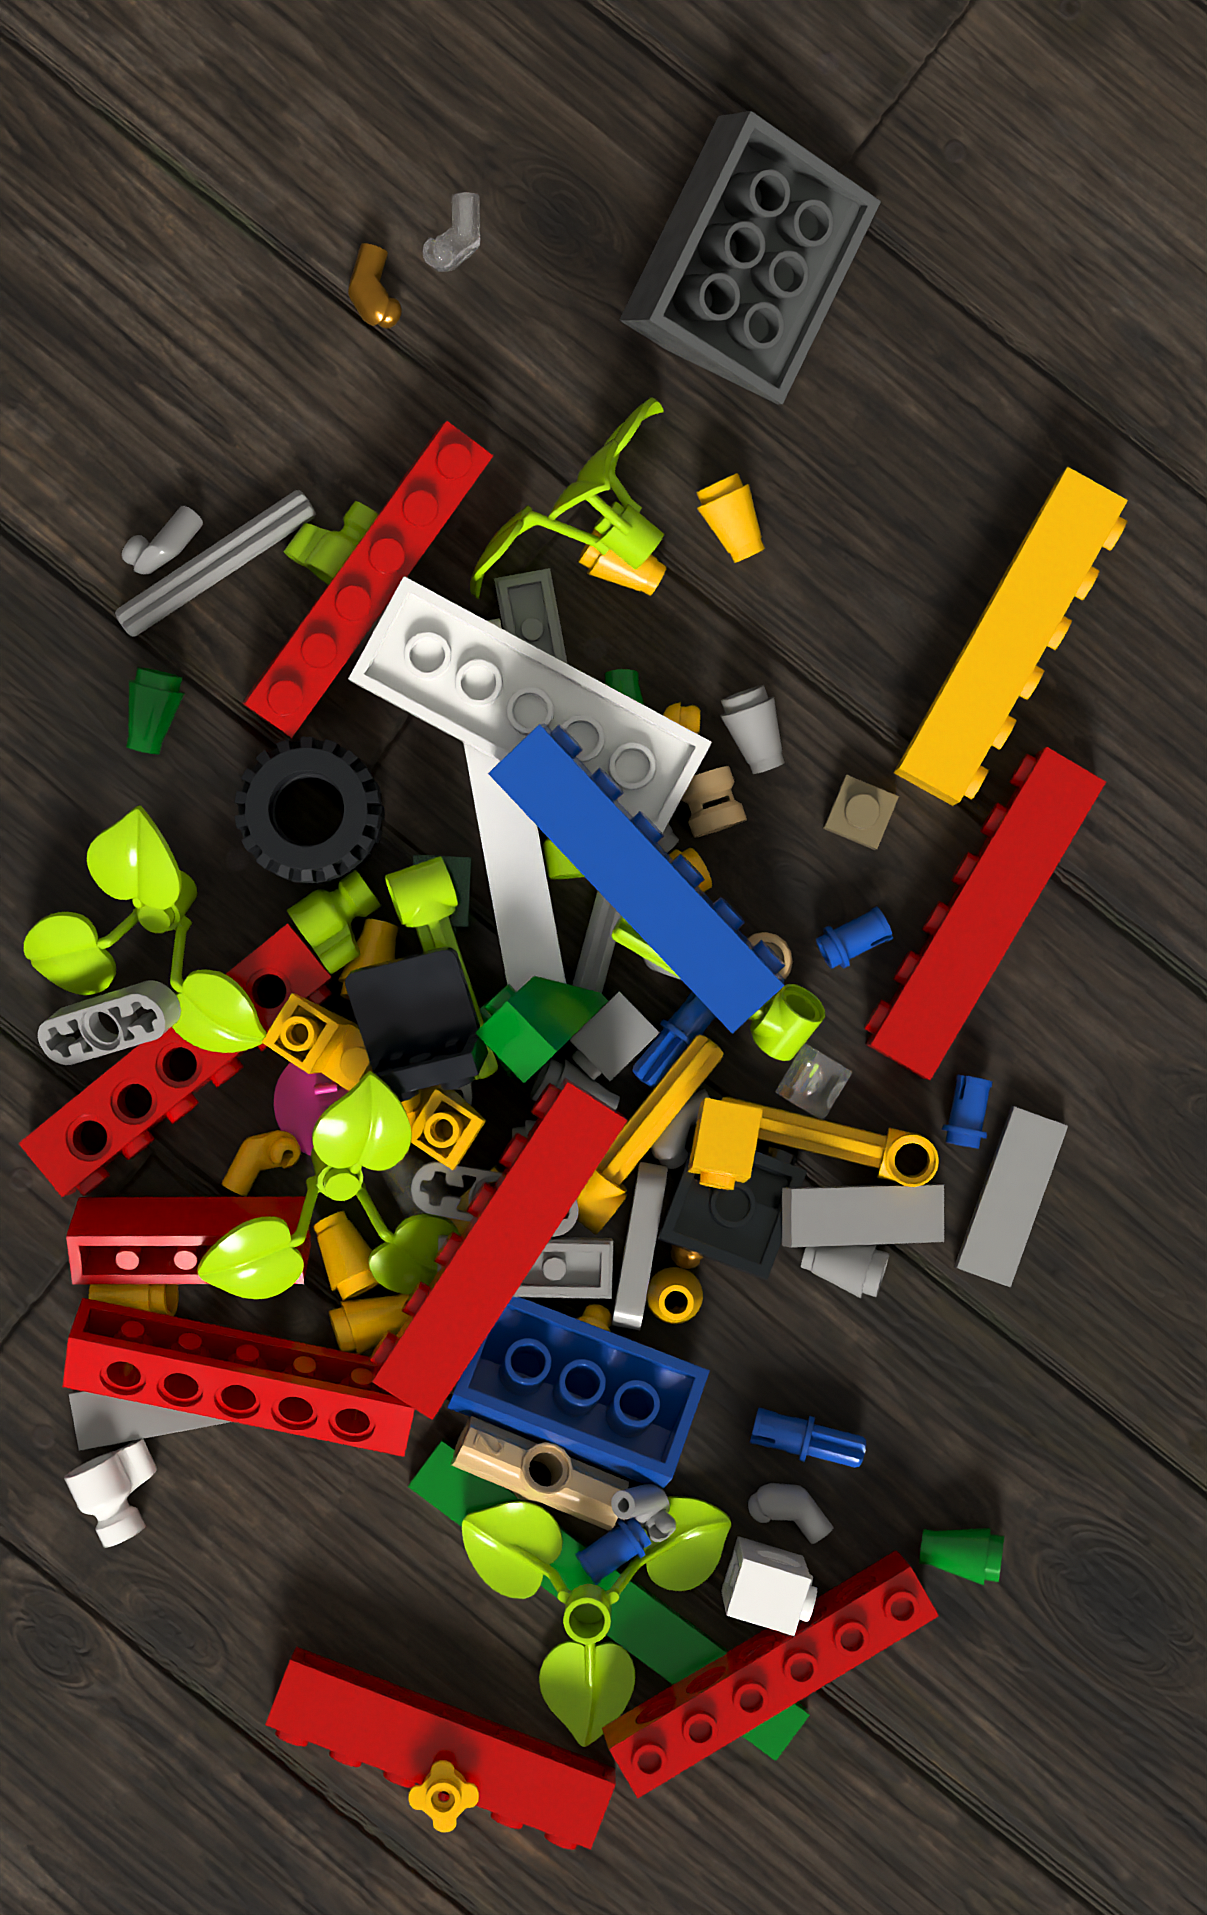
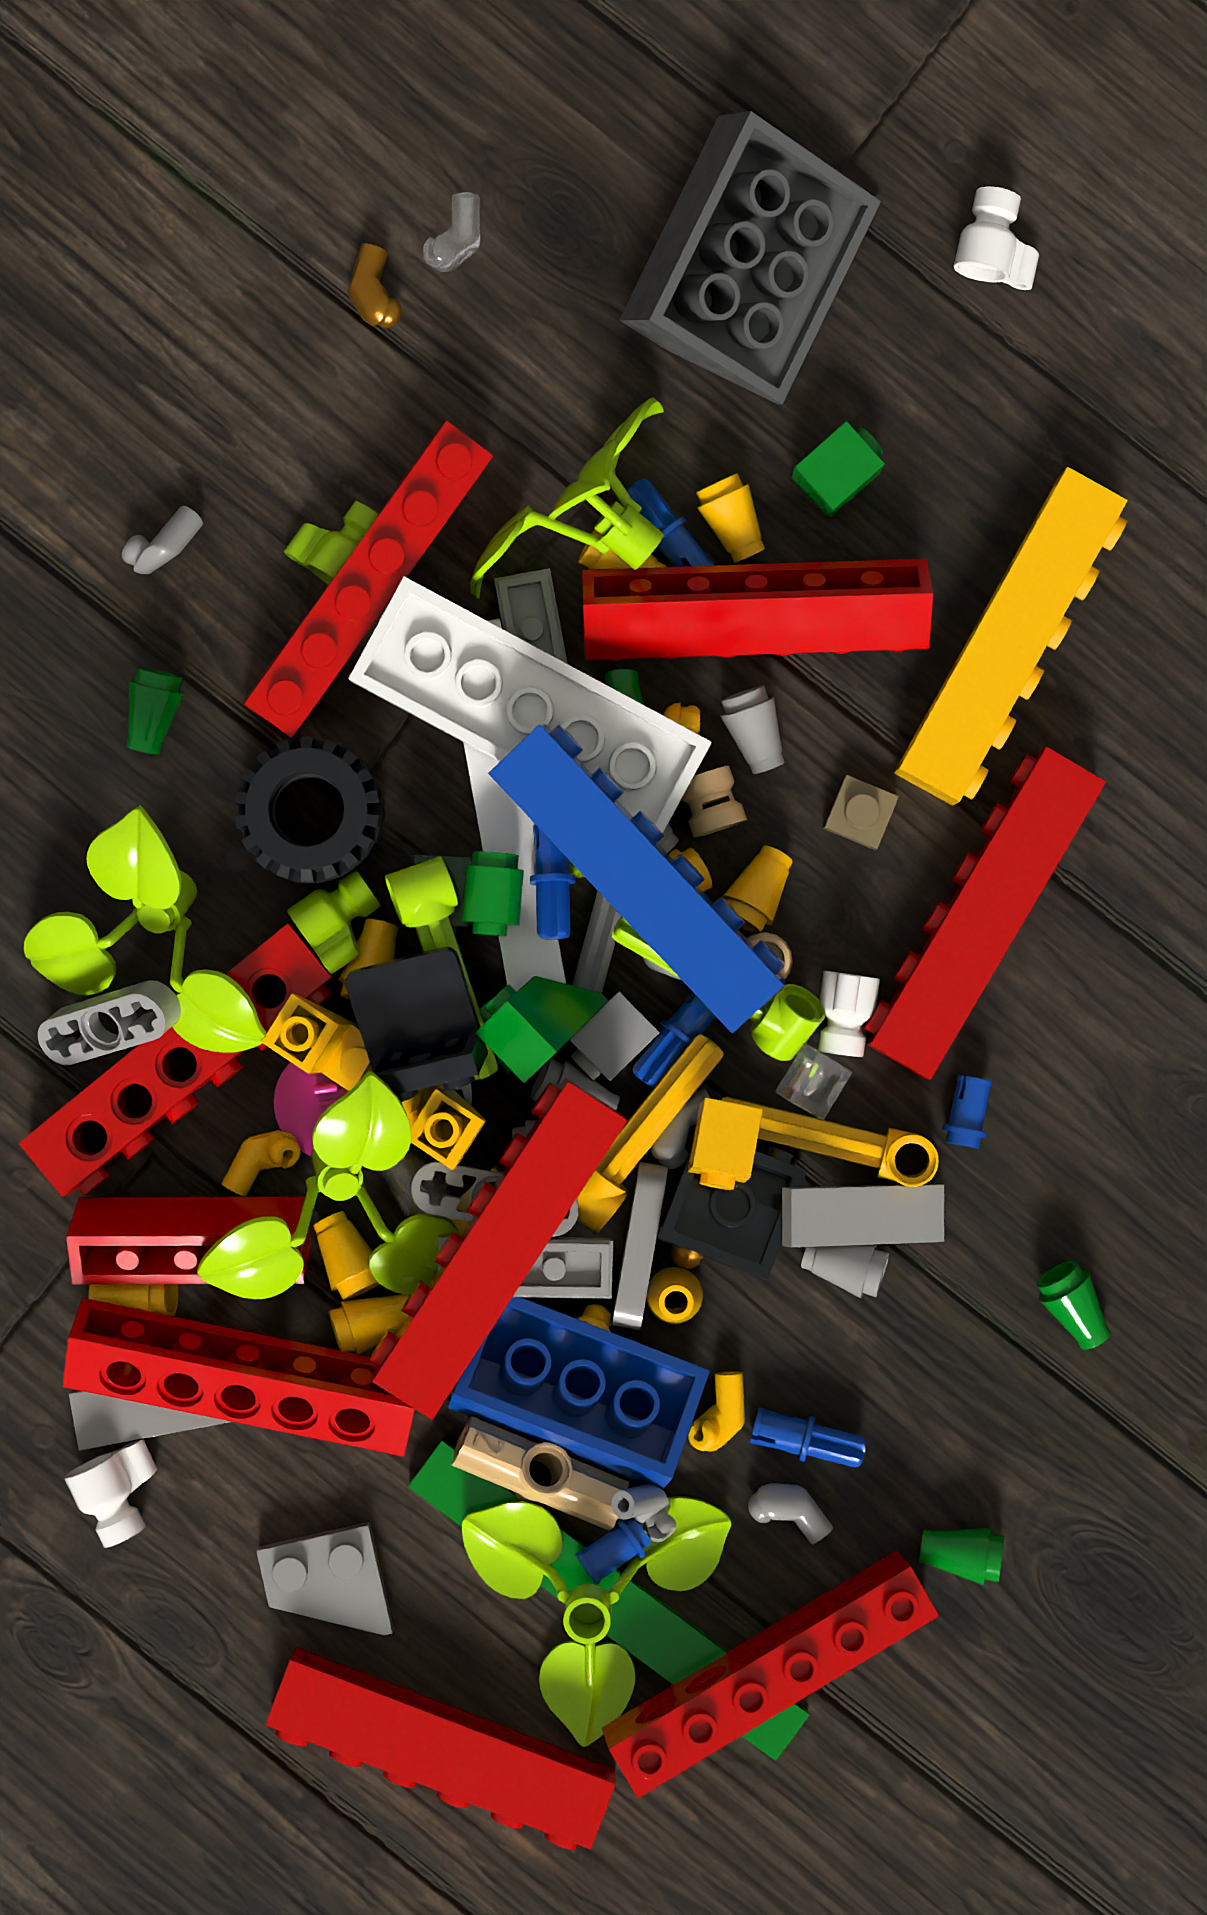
light grey axle [115,490,316,637] -> none
yellow plate [409,1760,479,1832] -> none
white brick [721,1536,817,1636] -> none
blue pin [816,906,893,969] -> none
light grey tile [954,1106,1068,1288] -> none
none -> light grey wing [256,1521,394,1635]
none -> green brick [461,851,524,936]
none -> blue axle [530,824,575,940]
none -> brick [582,559,933,661]
none -> blue axle [626,478,715,567]
none -> yellow arm [688,1371,745,1452]
none -> yellow cone [722,845,793,934]
none -> green brick [791,421,885,520]
none -> white piece [818,971,880,1057]
none -> white piece [954,186,1039,290]
none -> green cone [1036,1261,1111,1350]

